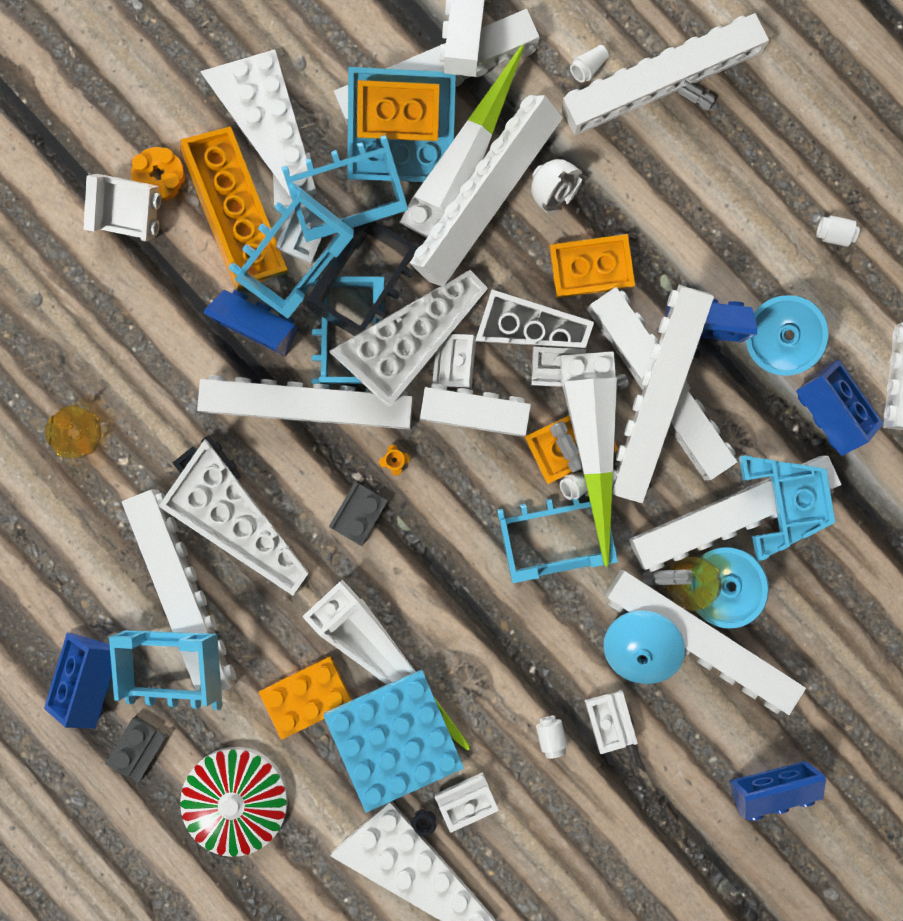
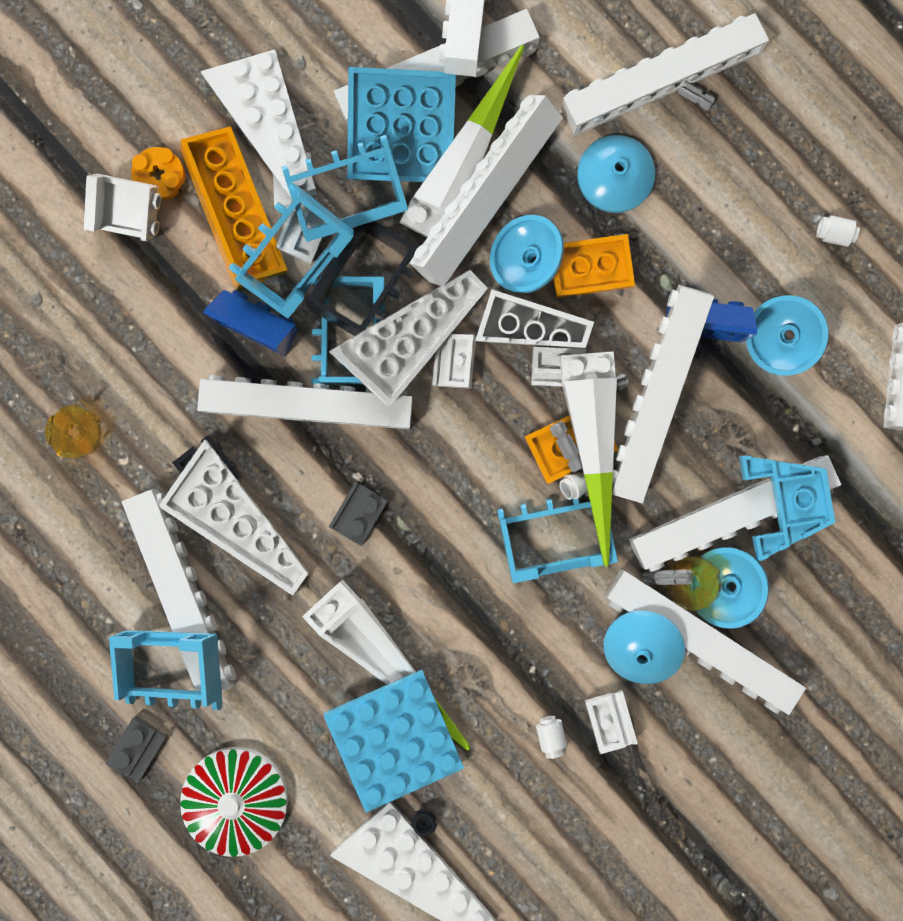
blue slope [44,632,112,729] -> none
light orange plate [258,656,352,740] -> none
light orange plate [357,80,440,141] -> none
light orange plate [379,445,410,476] -> none
white brick [420,384,531,437] -> none
white plate [435,772,499,833] -> none
white cylinder [531,159,582,215] -> none
white cone [570,45,609,82] -> none
white brick [587,287,737,480] -> none
blue slope [730,761,826,821] -> none
blue slope [796,359,884,456] -> none
none -> medium azure dish [490,215,564,293]
none -> medium azure dish [577,135,655,213]

